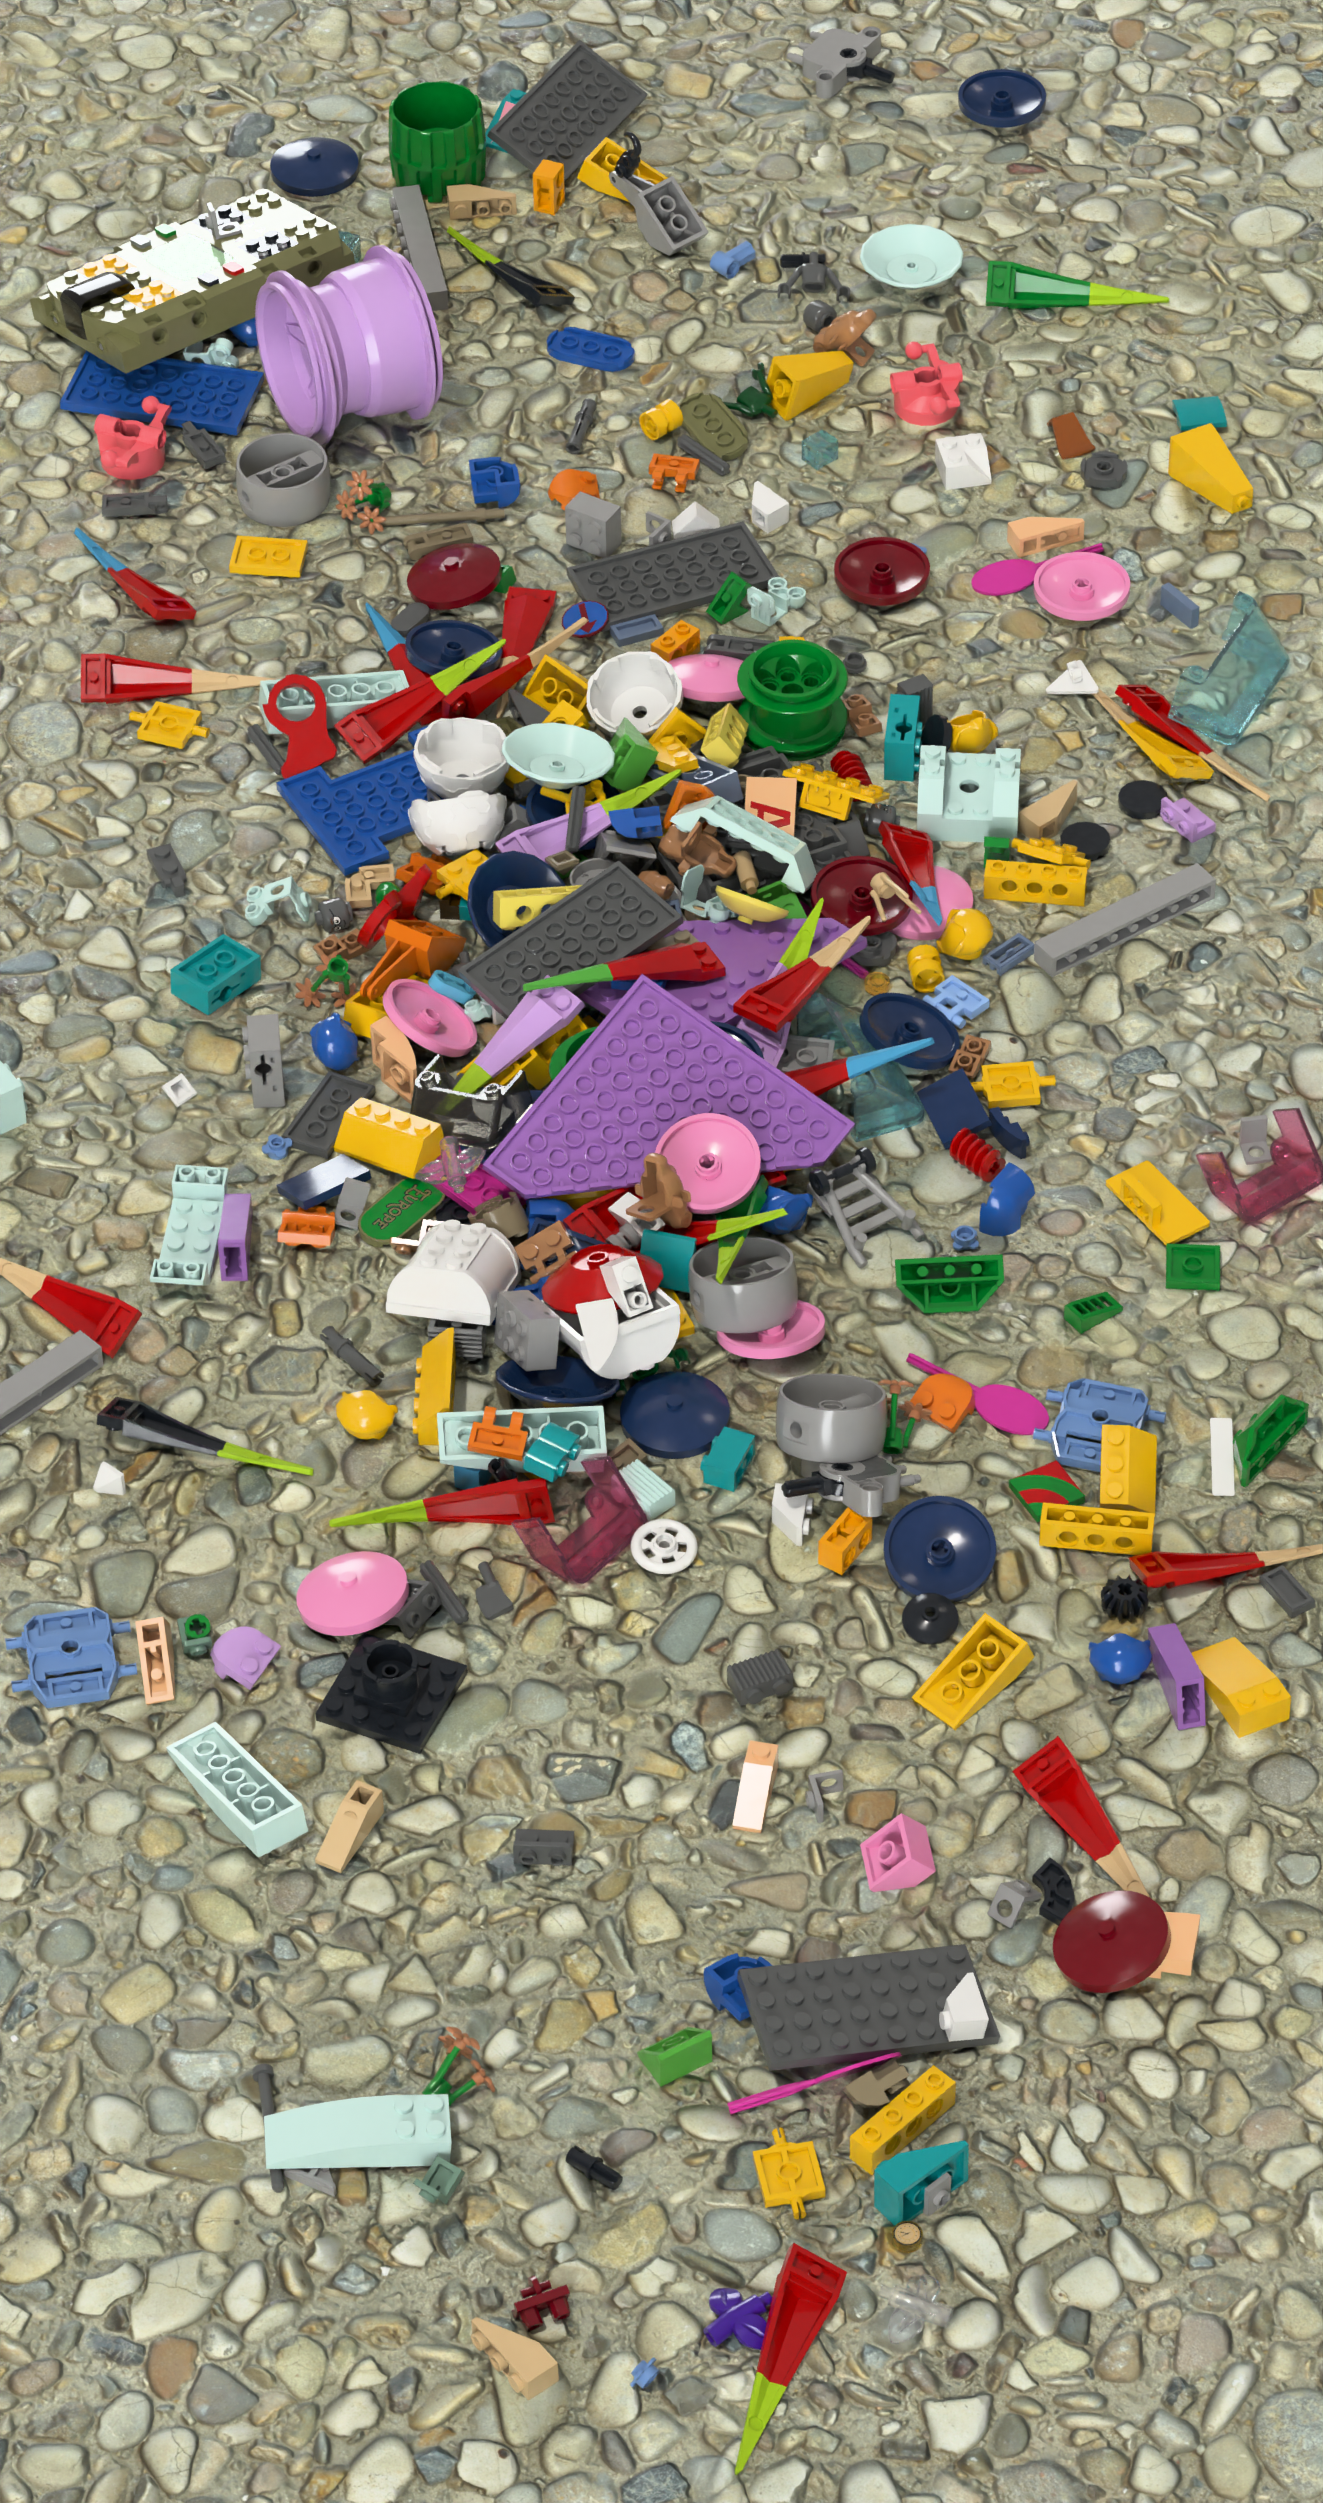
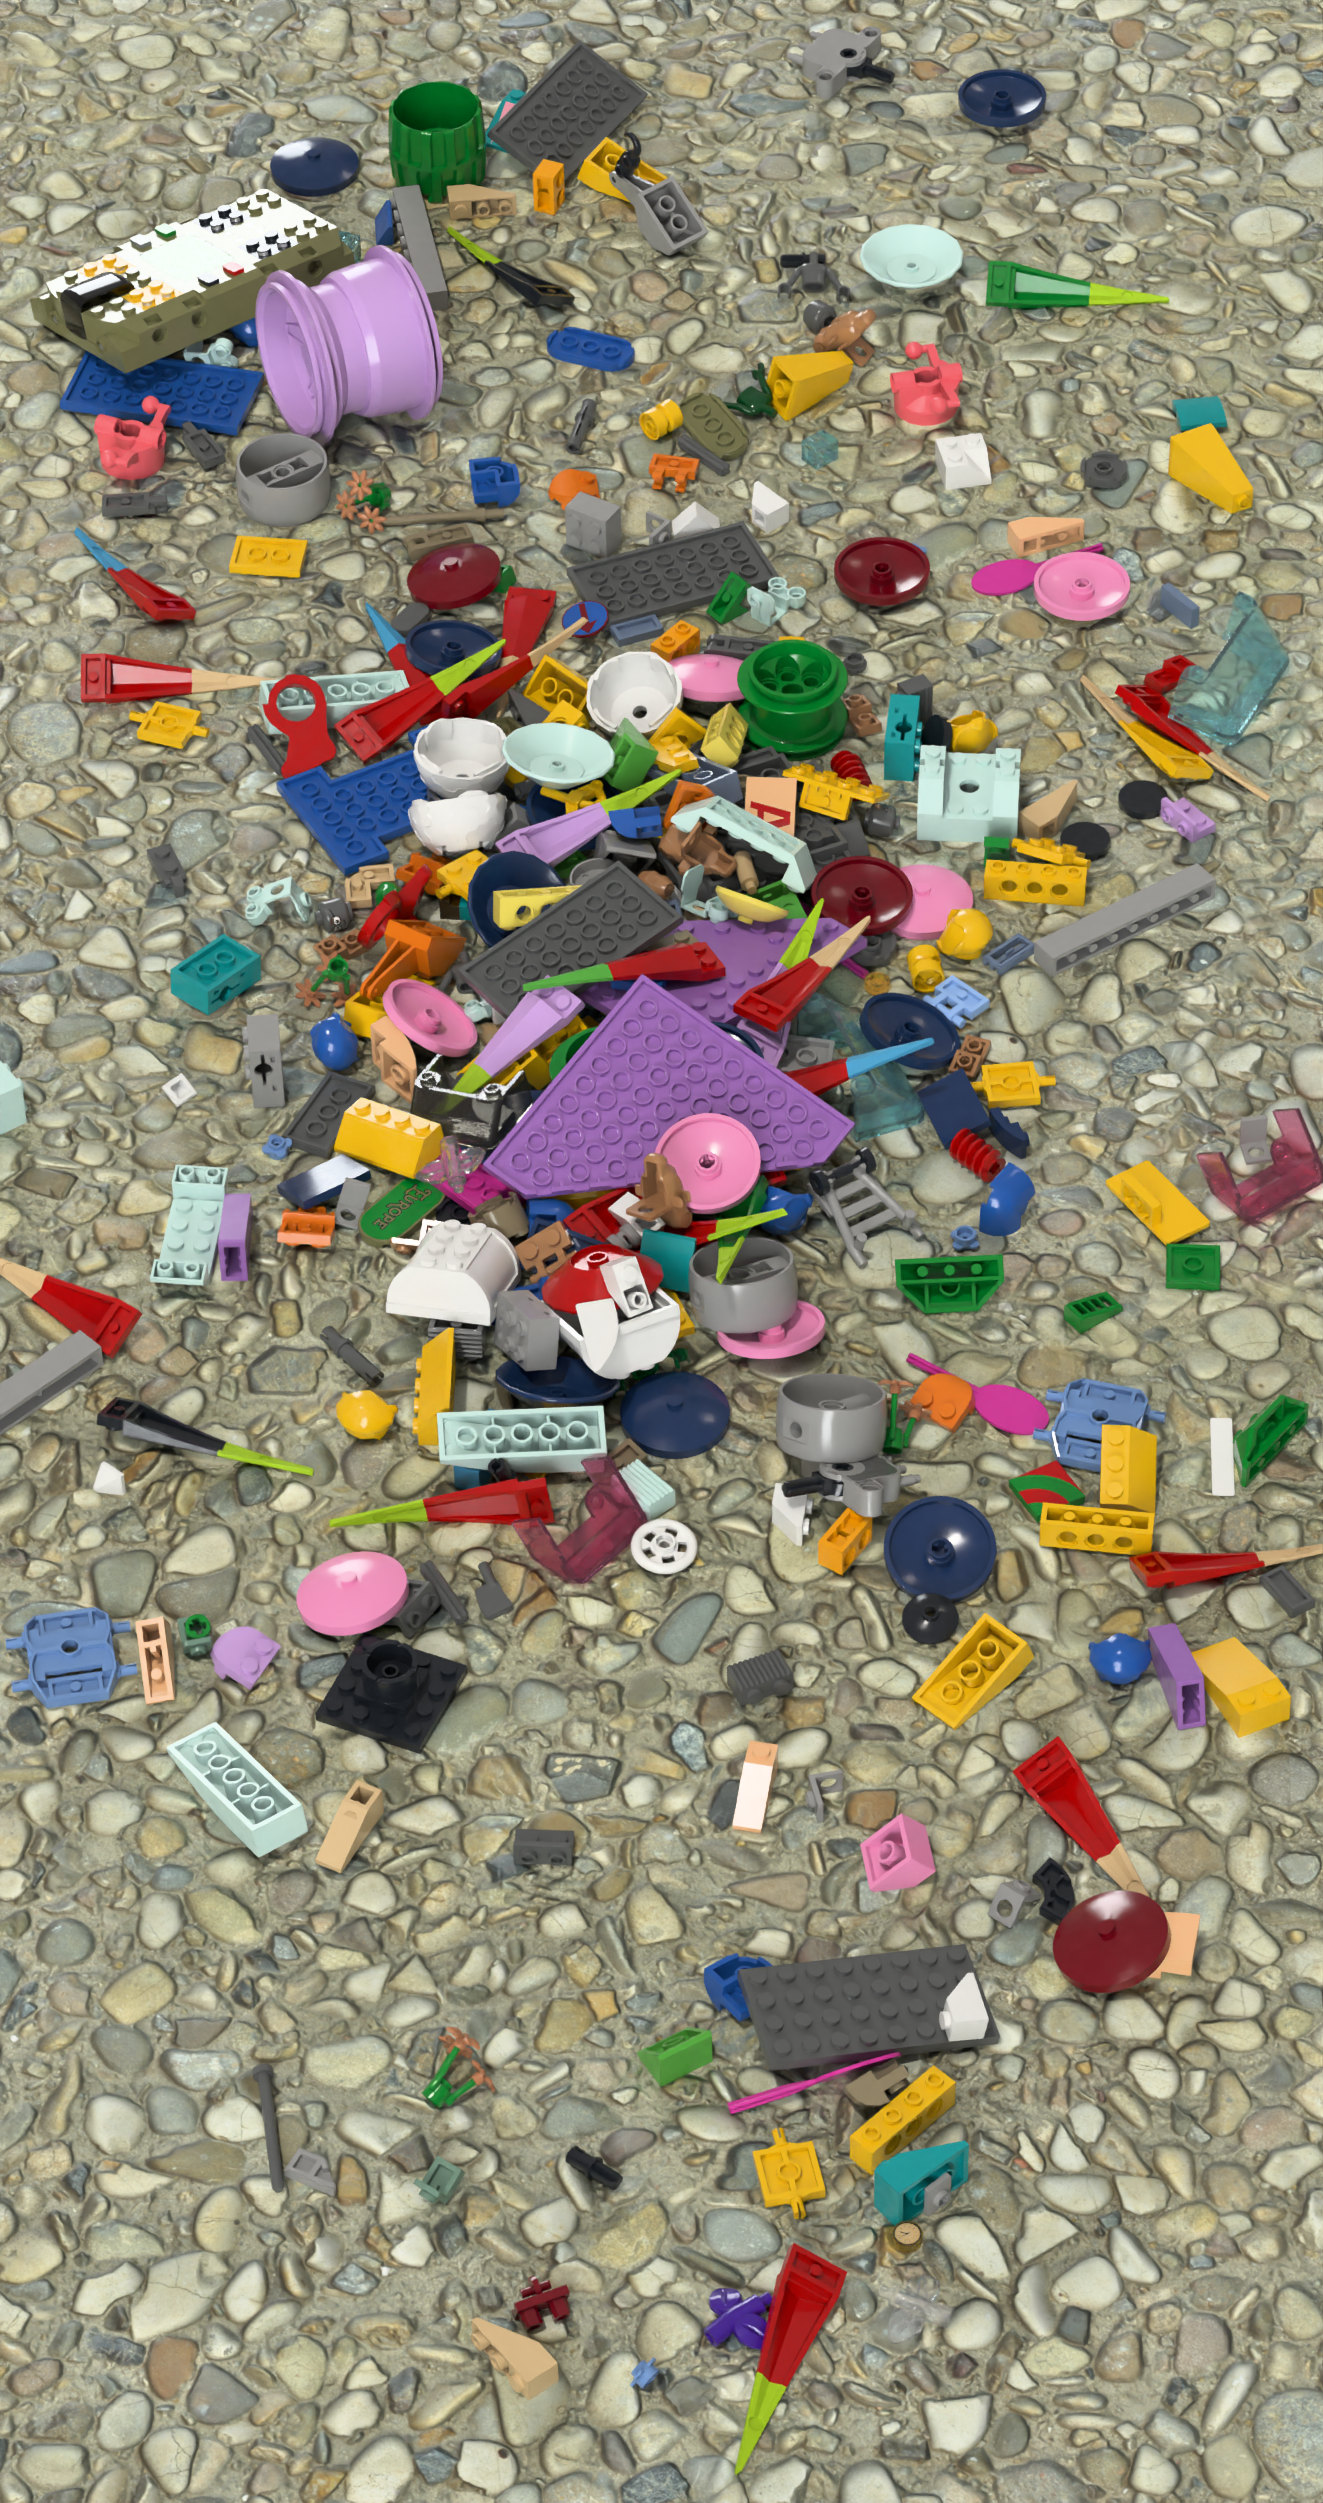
light grey bracket [205,202,242,240] -> none
light aqua slope [264,2094,452,2169] -> none
medium azure beam [428,970,476,1004] -> none
orange plate [468,1406,528,1461] -> none
teal brick [523,1422,582,1483] -> none
dark tan slope [545,850,579,875] -> none
dark grey axle [565,785,586,853] -> none
teal brick [700,1426,755,1492] -> none
medium blue piece [710,241,756,279] -> none
tan plant [870,872,922,922] -> none
red plate [878,821,943,926] -> none
white piece [1046,660,1099,694] -> none
dark orange piece [1047,412,1096,459] -> none
black gear [1101,1575,1149,1623] -> none
none -> blue slope [375,200,394,246]
none -> red slope [1144,654,1198,694]

